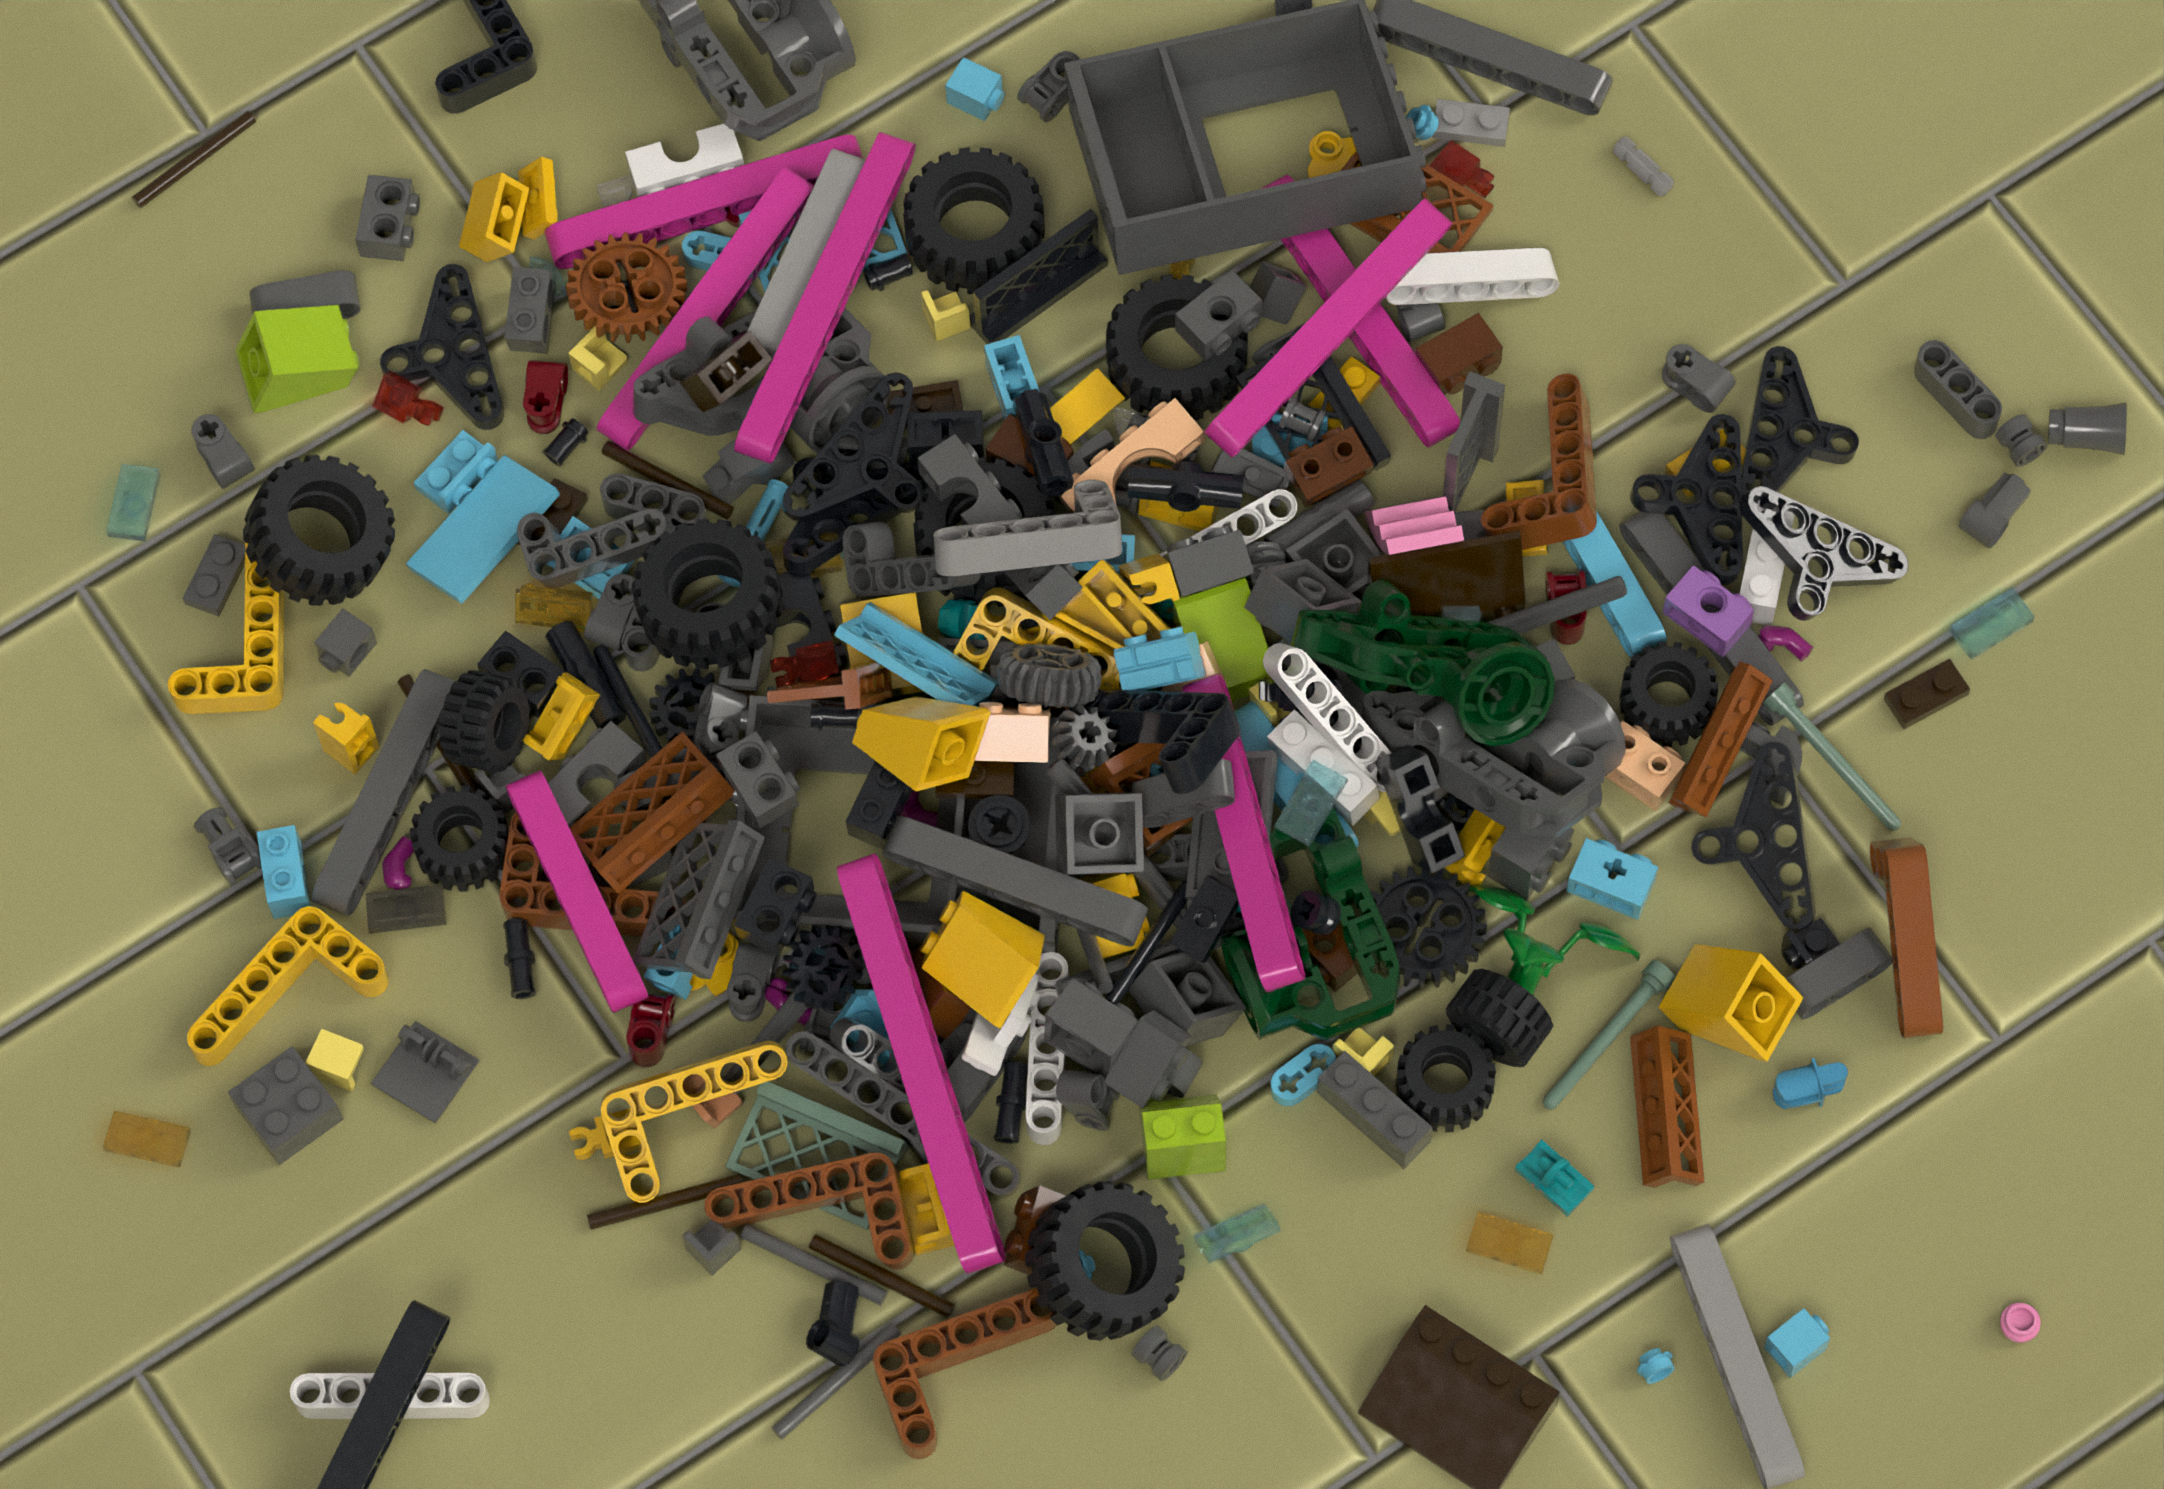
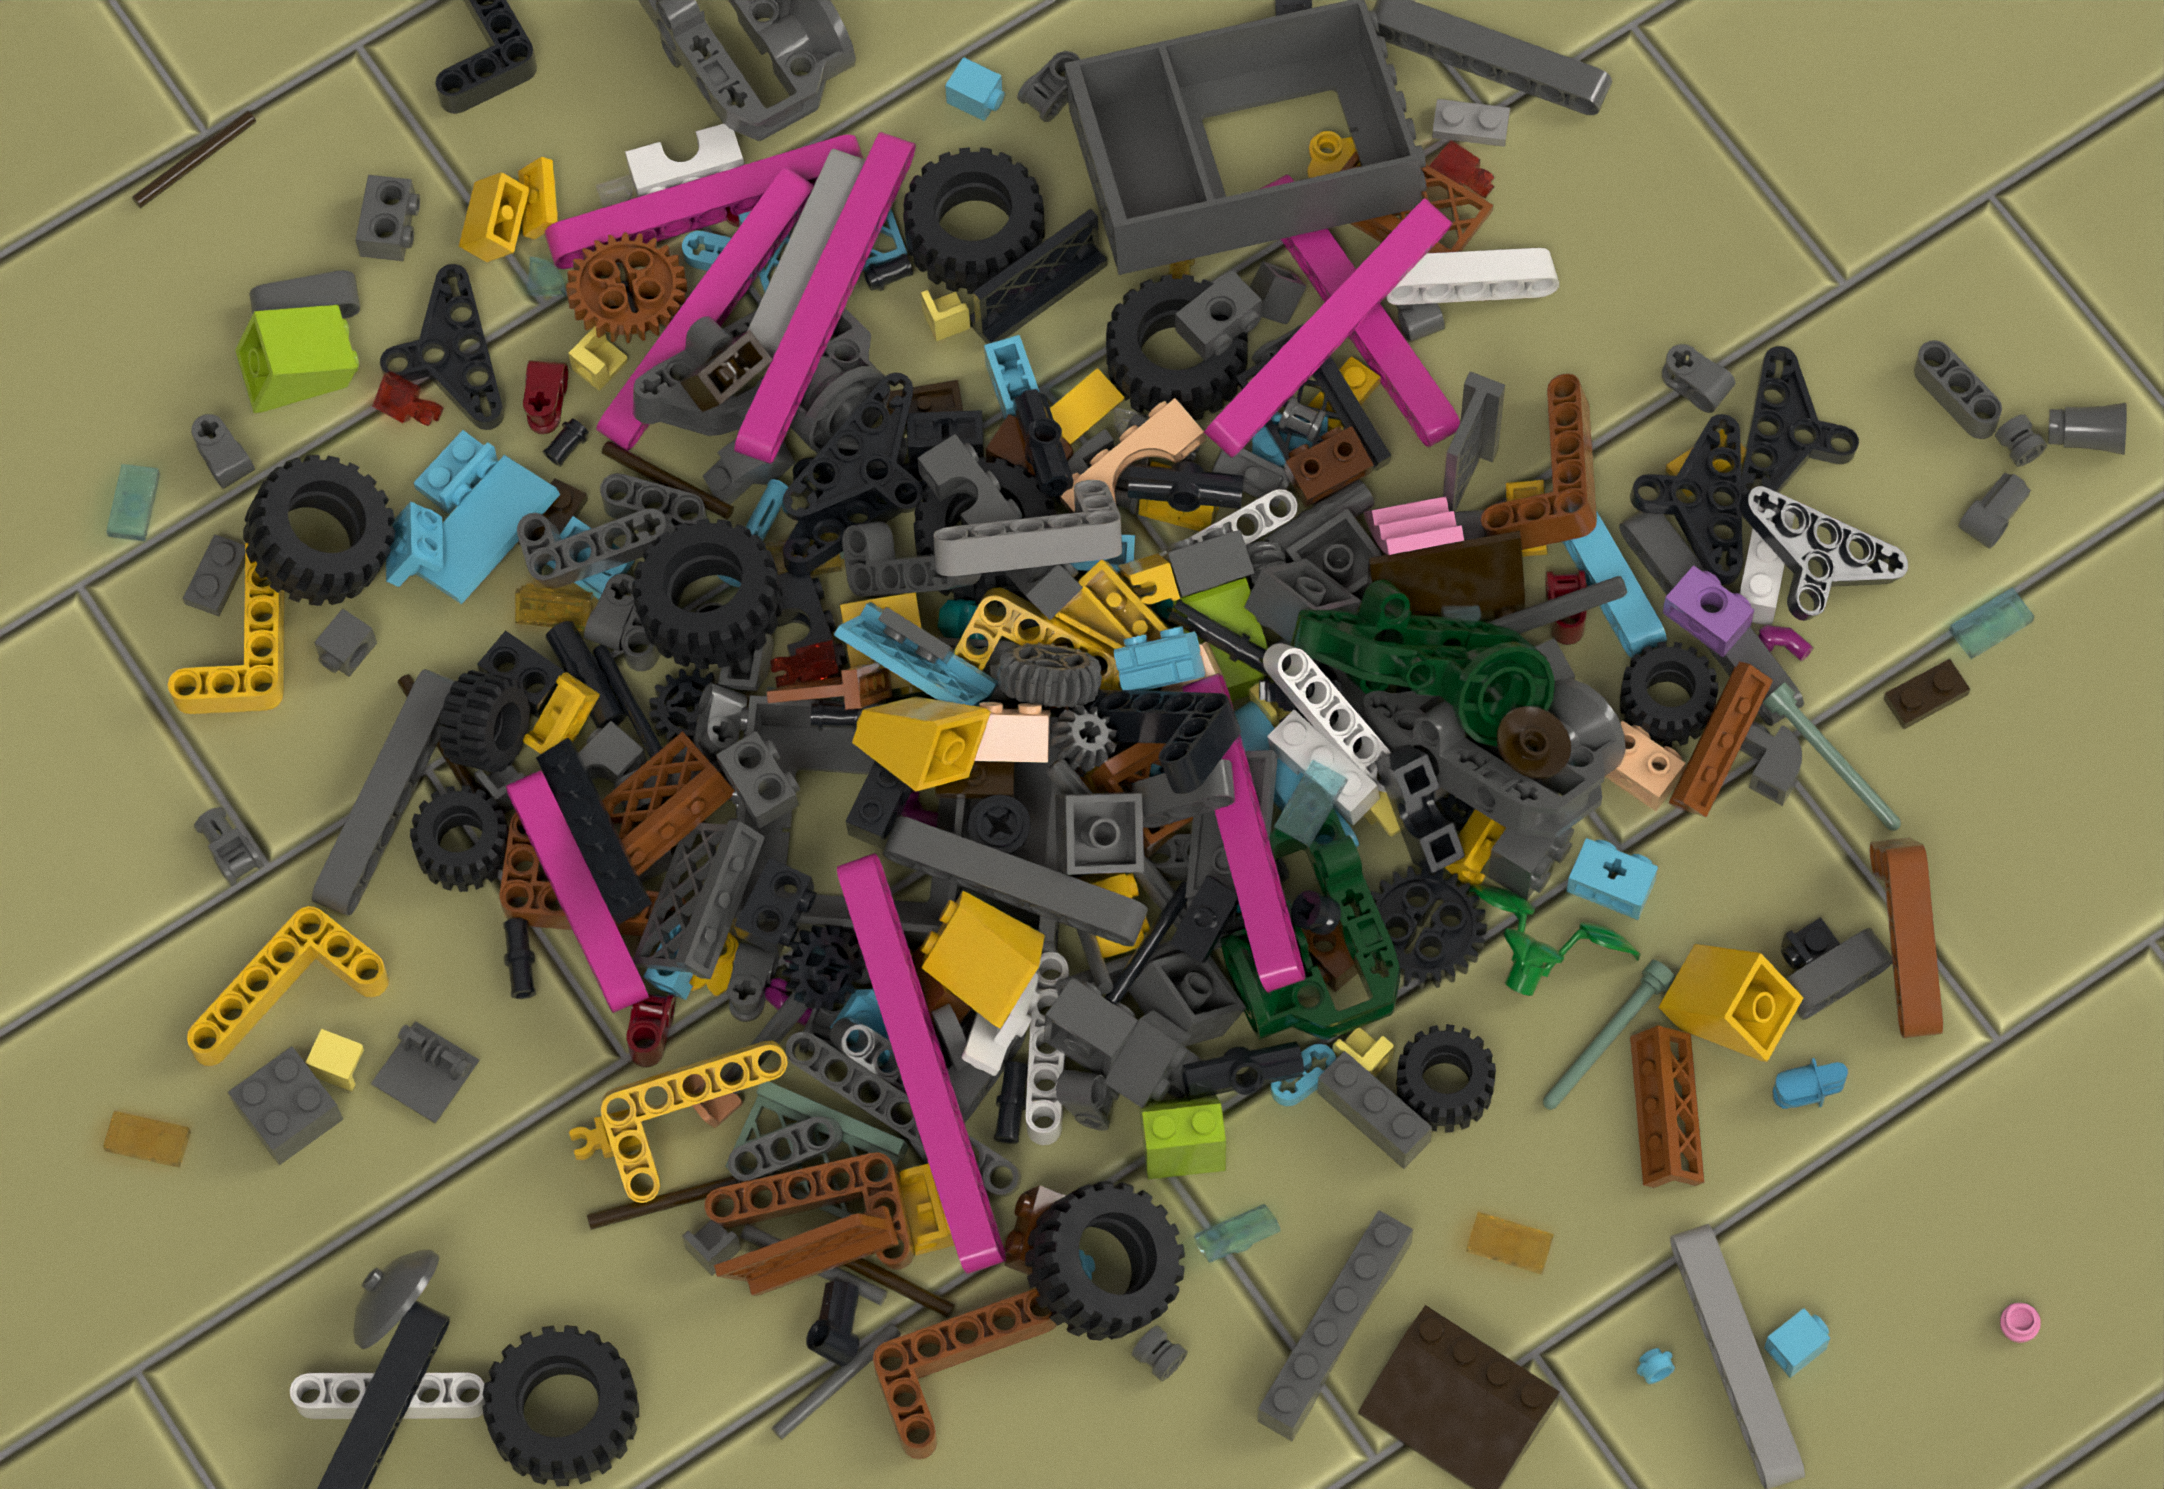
medium azure brick [257,825,311,919] -> none
yellow hinge [313,702,380,775] -> none
clear smoke plate [365,884,447,934] -> none
magenta arm [382,836,414,893] -> none
dark grey brick [504,267,556,354] -> none
medium azure plate [1406,105,1439,140] -> none
reddish brown brick [1415,313,1503,395] -> none
black tyre [1445,969,1553,1068] -> none
teal hips [1515,1140,1595,1217] -> none
light grey axle [1613,136,1674,196] -> none
black beam [1691,742,1816,930] -> none
none -> dark grey dish [353,1249,439,1349]
none -> medium azure bracket [386,501,443,587]
none -> black tyre [482,1325,639,1487]
none -> black plate [536,738,652,924]
none -> dark orange fence [714,1206,899,1296]
none -> dark grey beam [728,1117,843,1181]
none -> dark grey plate [878,607,955,664]
none -> dark grey beam [931,1003,971,1071]
none -> black pin [1167,599,1269,677]
none -> black piece [1181,1041,1304,1100]
none -> dark grey arch [1258,1210,1413,1441]
none -> dark brown dish [1496,706,1571,779]

